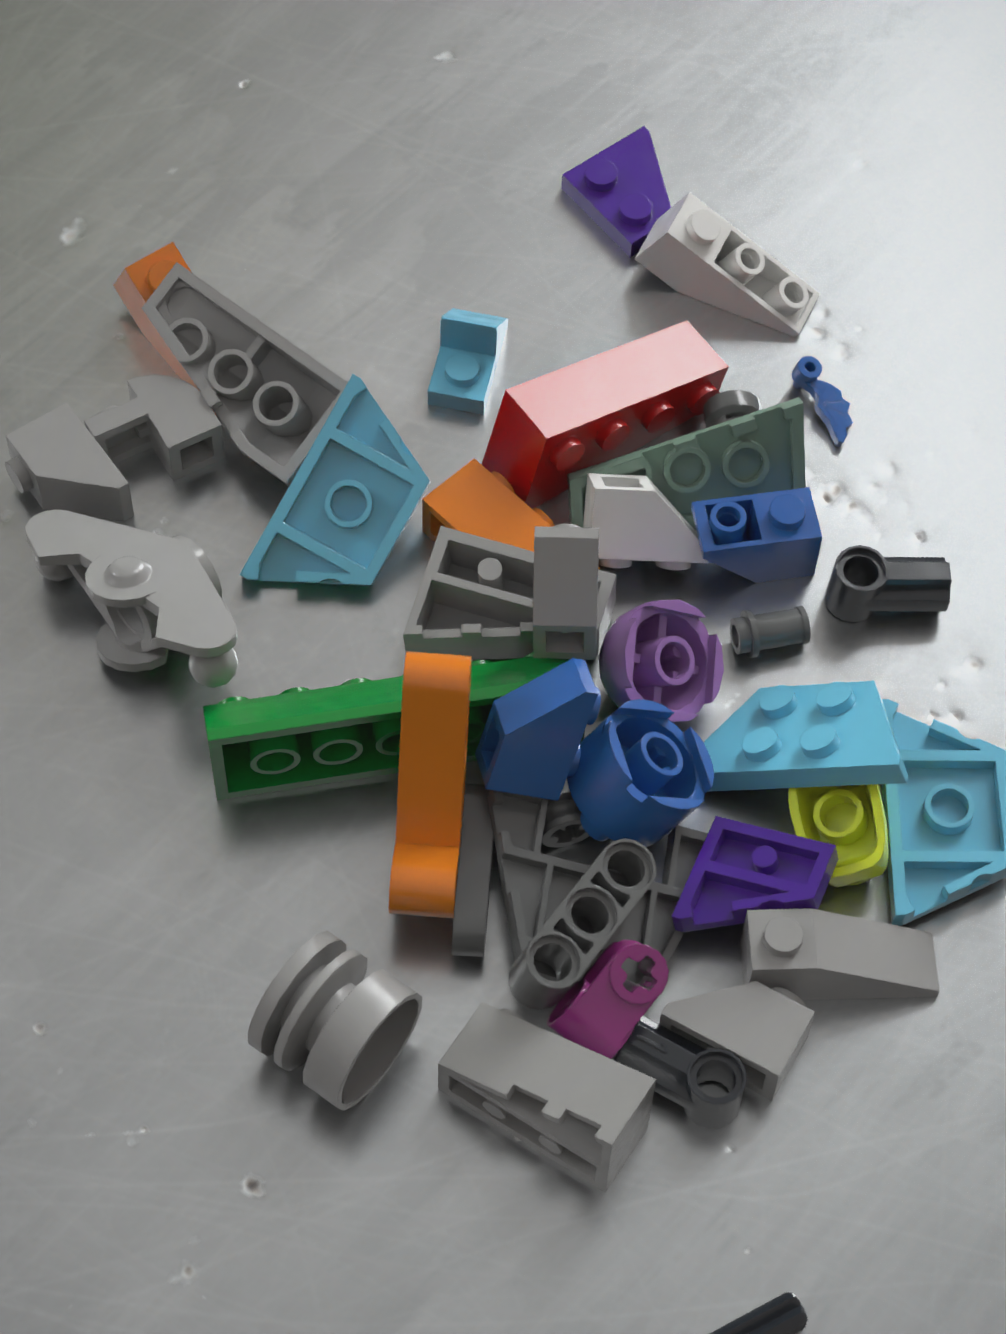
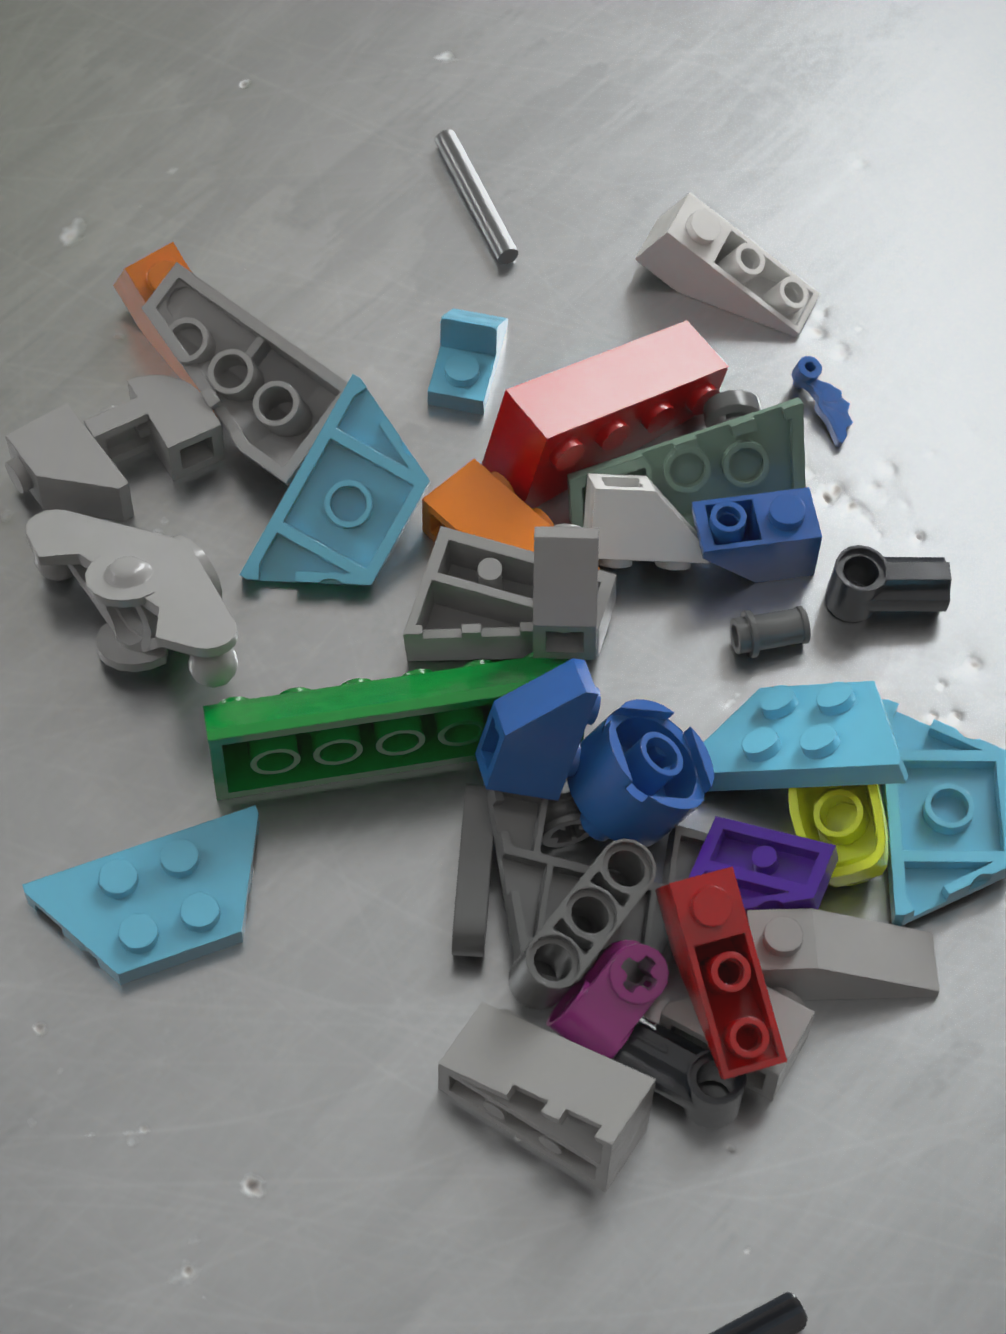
light grey wheel [248,930,423,1111] -> none
orange beam [389,651,472,919] -> none
dark purple wing [561,126,671,258] -> none
medium lavender cylinder [598,599,724,723] -> none
none -> medium azure wing [22,805,260,985]
none -> bar [435,129,518,264]
none -> red slope [655,866,788,1080]

